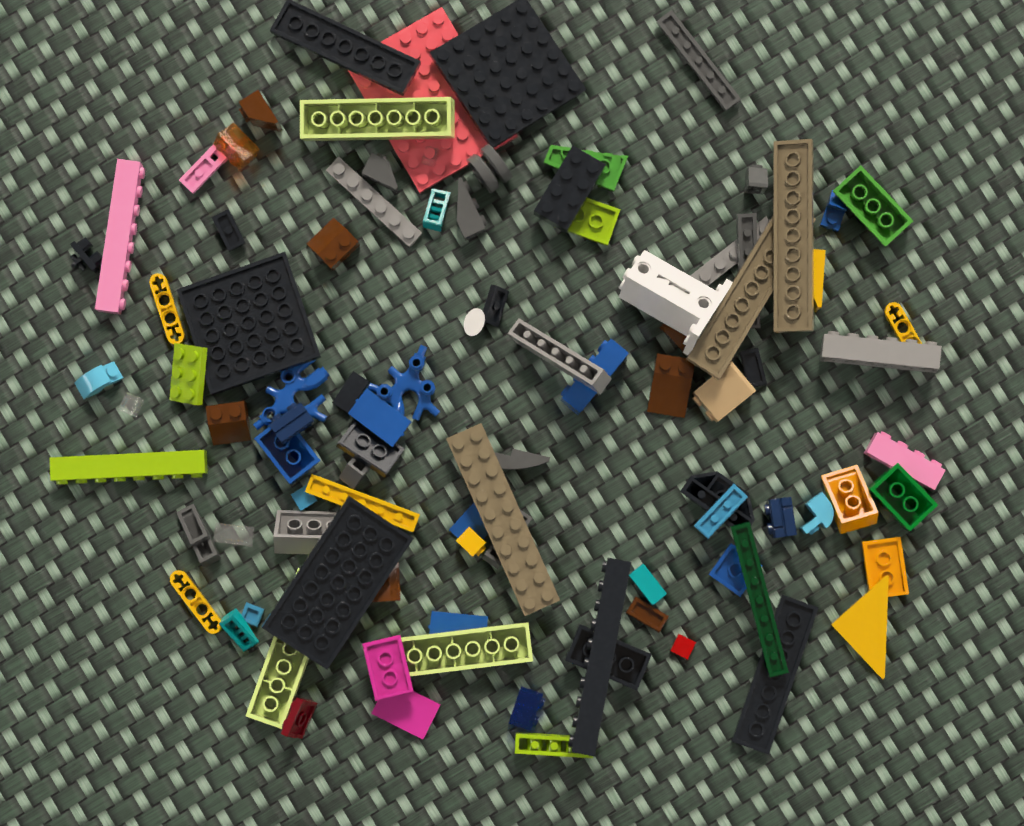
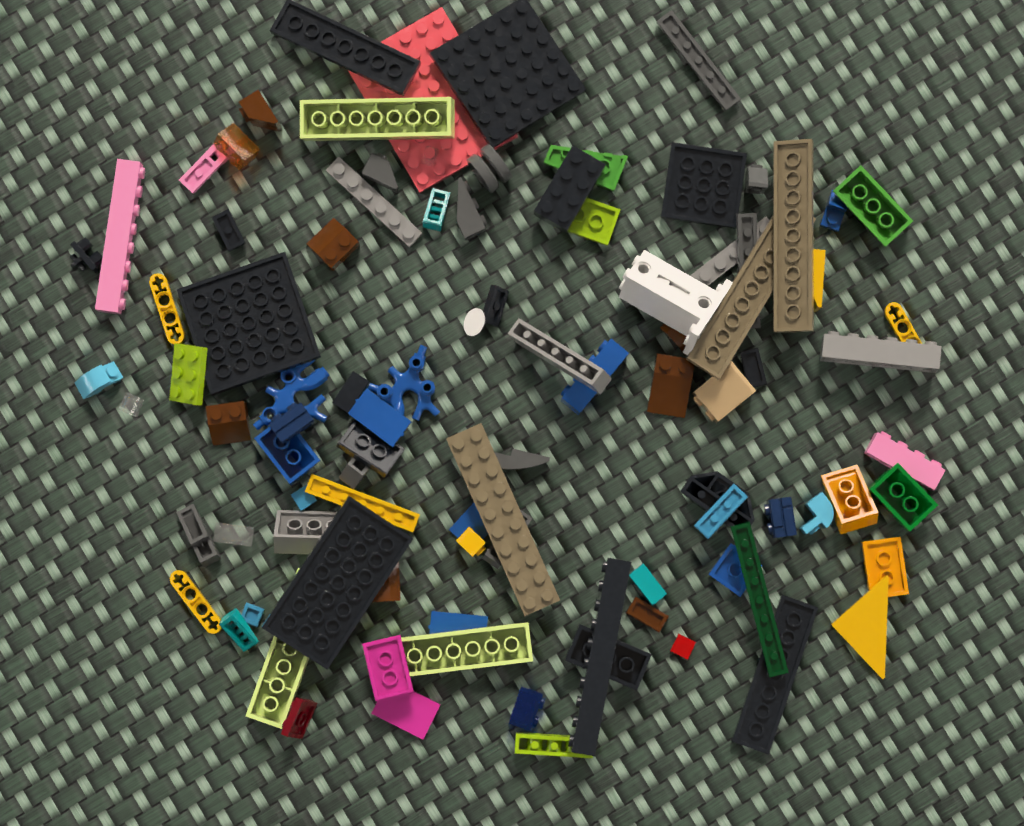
lime brick [50,450,208,485] -> none
none -> black plate [661,142,747,229]

